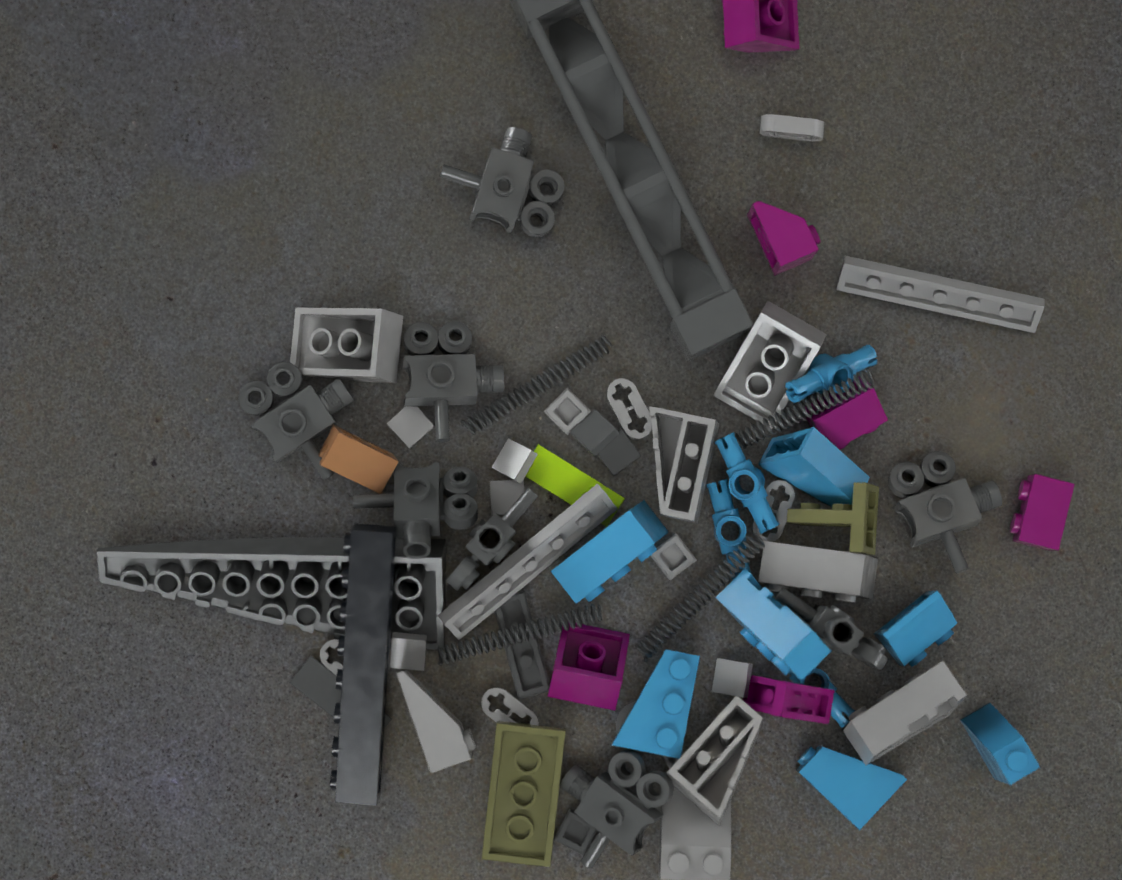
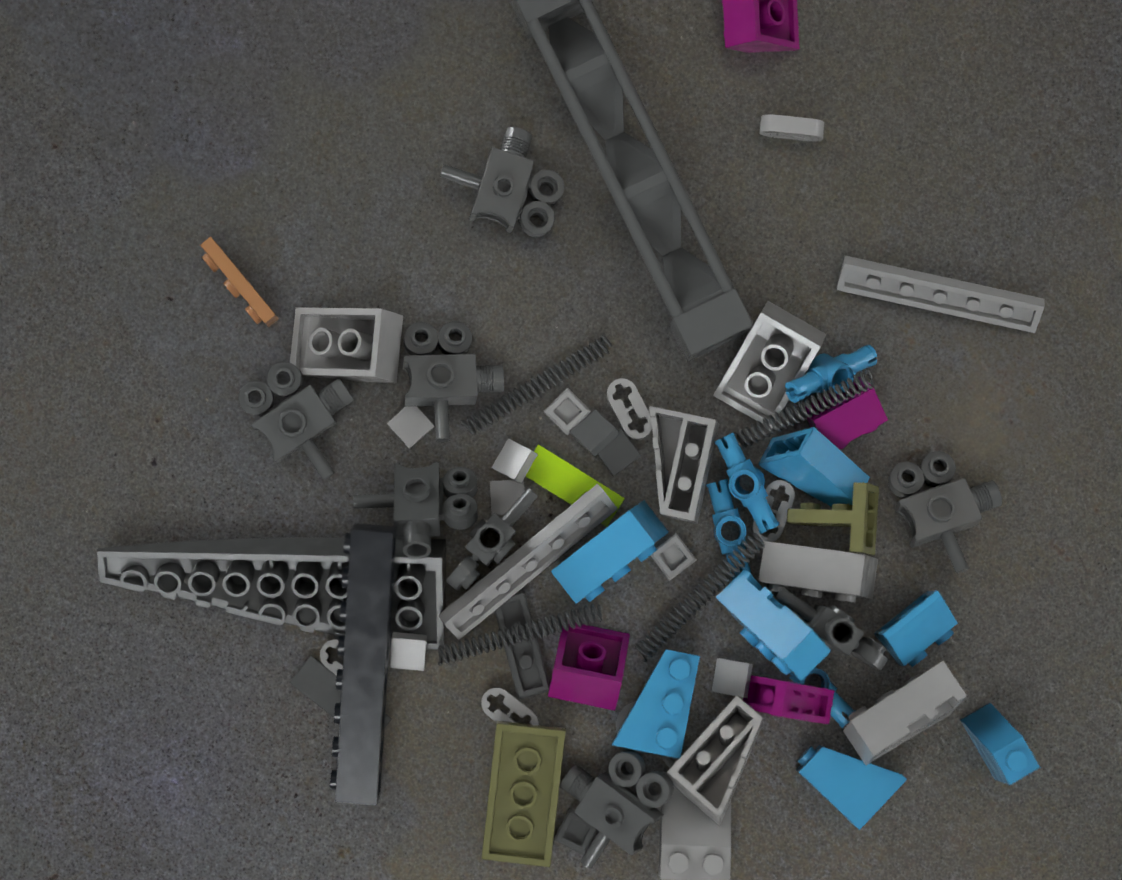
medium nougat hinge [319,424,399,494] -> none
light grey slope [397,670,477,773] -> none
magenta slope [747,201,820,276] -> none
magenta brick [1010,474,1075,551] -> none
none -> medium nougat plate [200,236,279,327]

